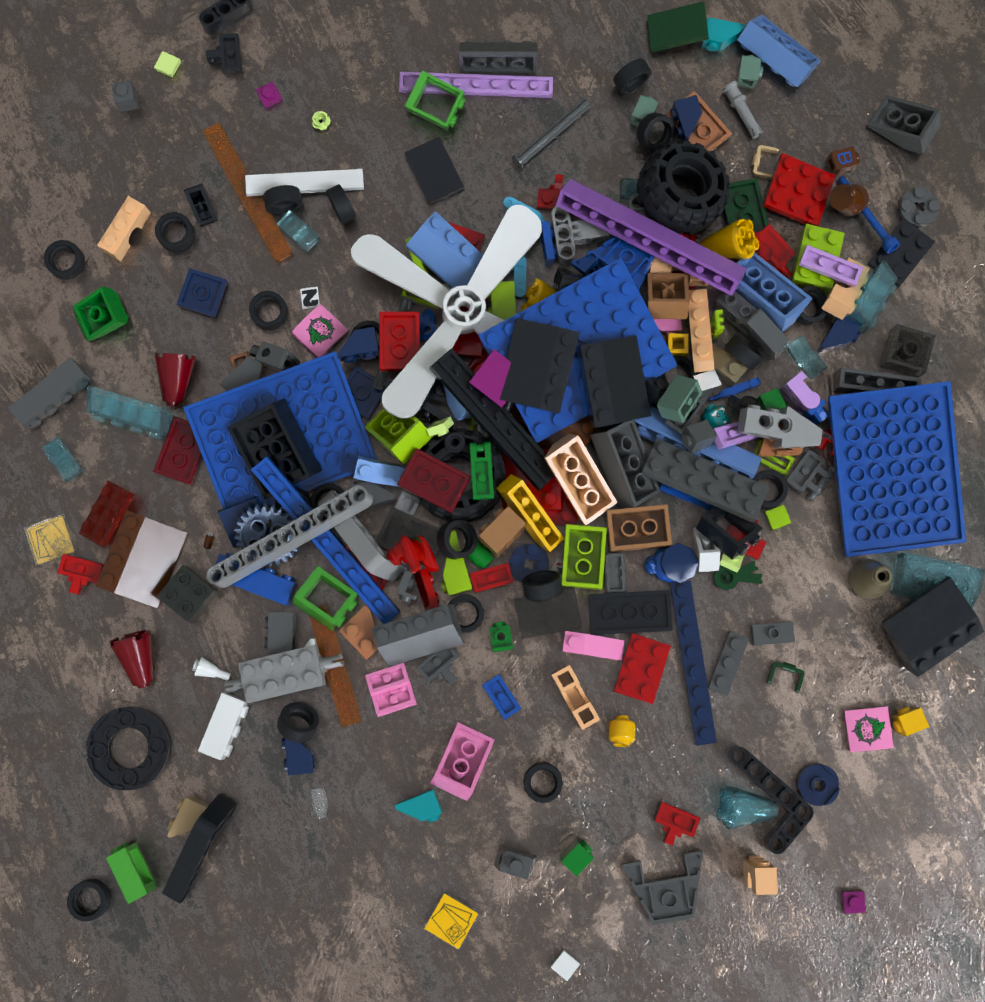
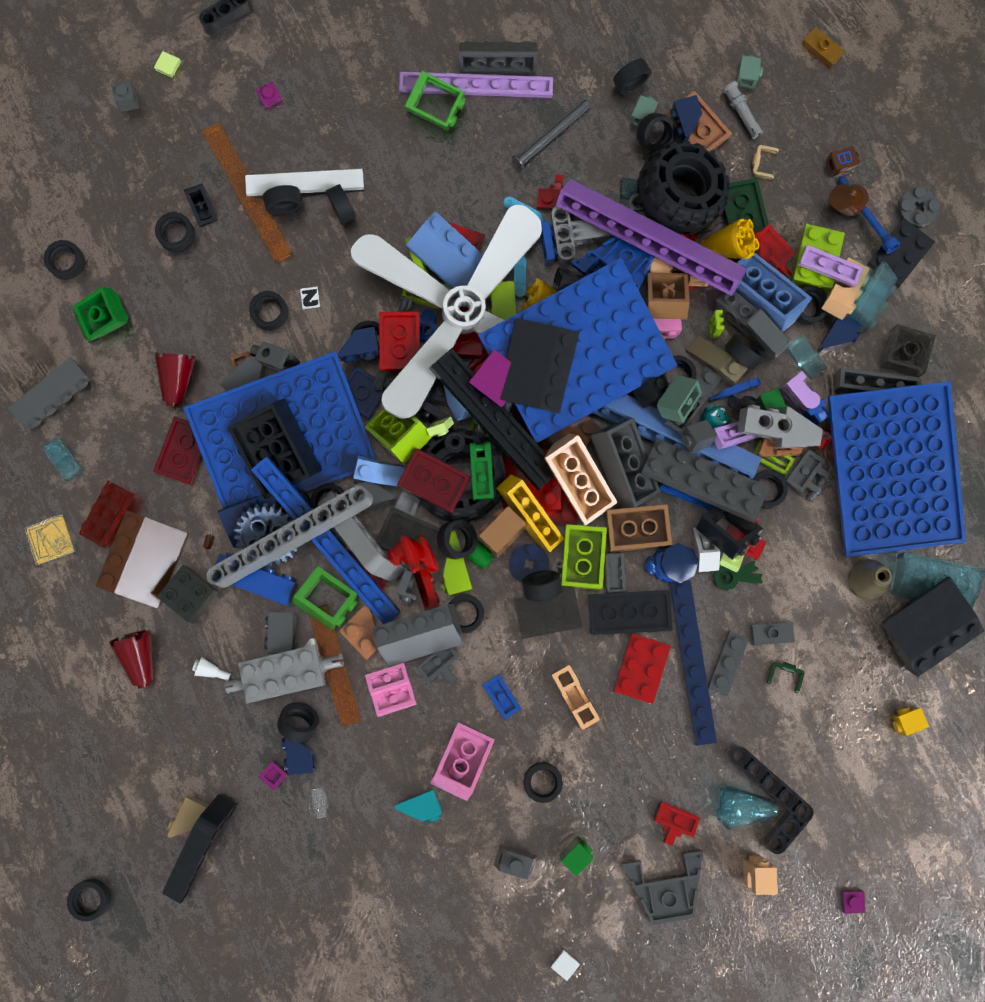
red hinge [57,554,104,594] -> none
black plate [86,707,170,791] -> none
clear light blue slope [87,385,175,440] -> none
light nougat arch [97,196,151,262] -> none
bright green window [106,842,158,904] -> none
dark blue plate [176,268,228,318] -> none
white brick [198,692,249,760] -> none
black hinge [206,33,243,74] -> none
clear light blue slope [277,210,321,252] -> none
bright pink slope [291,304,349,358] -> none
yellowish green plate [312,111,331,130] -> none
black tile [404,137,464,205] -> none
yellow tile [423,891,480,950] -> none
red plate [469,563,514,593] -> none
green brick [489,621,513,653] -> none
bright pink slope [561,631,625,661] -> none
black slope [576,336,651,428] -> none
yellow head [609,715,636,747] -> none
dark green tile [647,1,709,53] -> none
yellow brick [665,333,689,357] -> none
light nougat brick [688,289,714,373] -> none
white sticker [693,369,722,391] -> none
teal slope [701,17,746,51] -> none
medium blue slope [737,14,821,87] -> none
red plate [762,153,836,226] -> none
lime tile [764,505,791,531] -> none
dark blue plate [796,763,840,806] -> none
bright pink slope [844,706,894,752] -> none
dark grey slope [867,95,942,155] -> none
none -> magenta plate [259,761,288,790]
none -> pearl gold plate [802,27,845,68]

